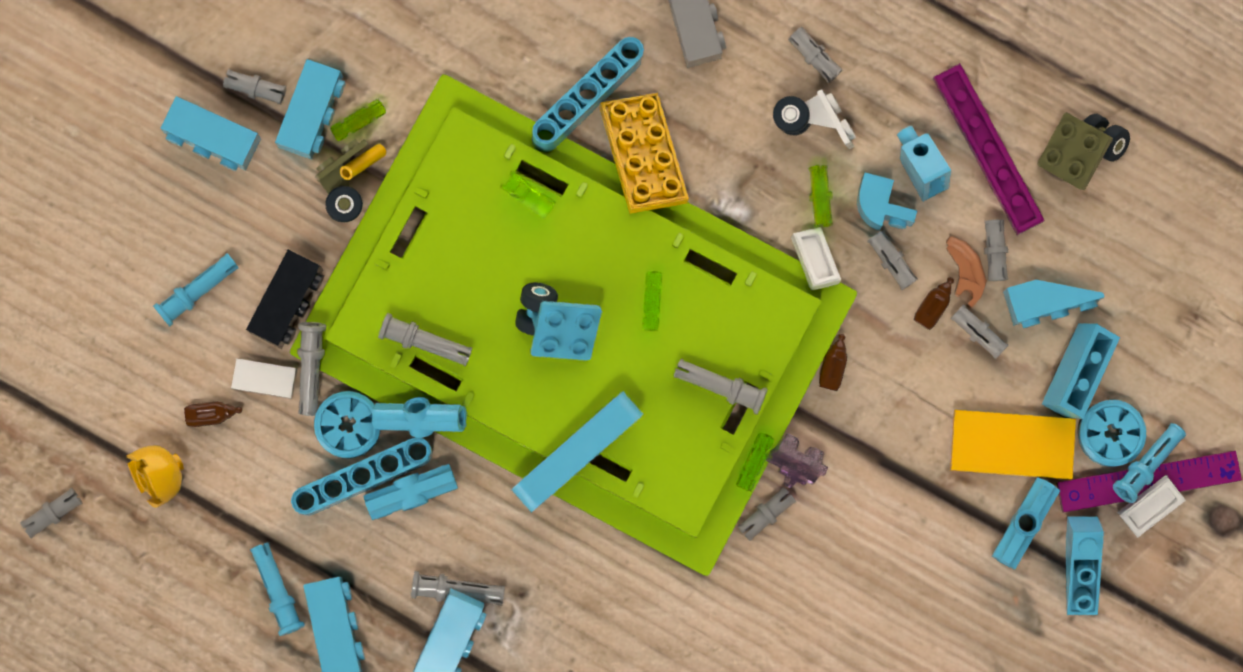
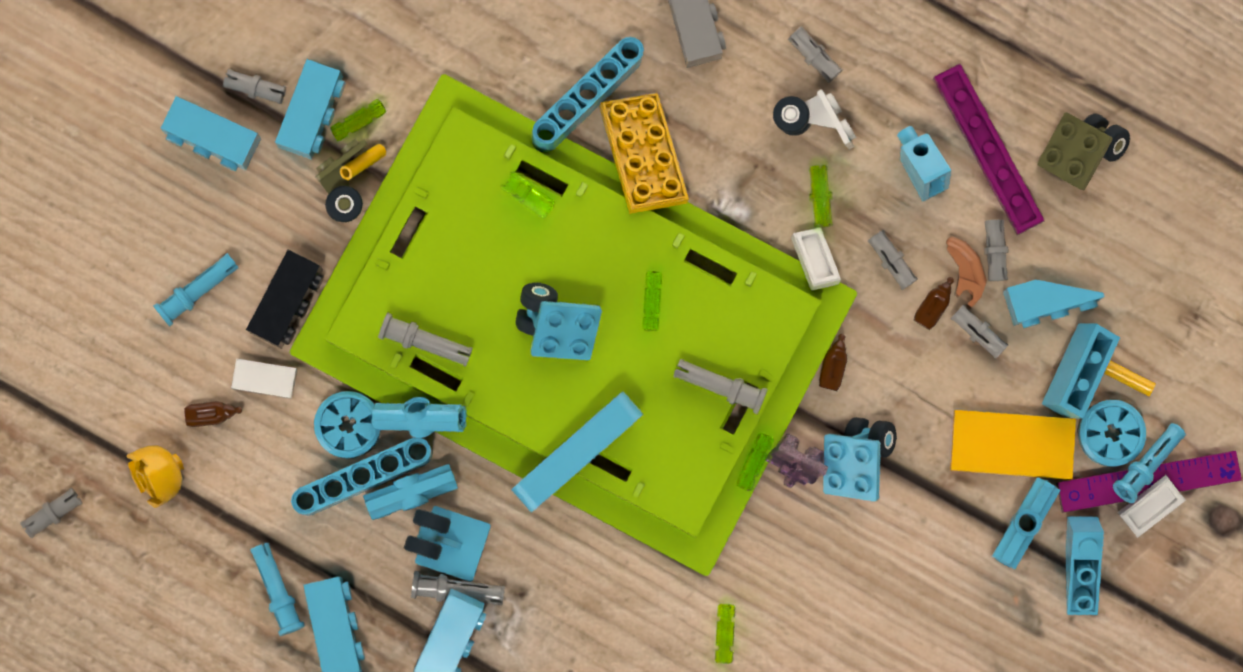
light grey pin [297,322,326,416] -> none
light grey pin [737,487,796,541] -> none
medium azure brick [857,173,917,231] -> none
none -> medium azure plate [404,506,491,582]
none -> clear neon green axle [715,604,736,664]
none -> medium azure plate [823,417,897,501]
none -> yellow piece [1104,360,1156,397]

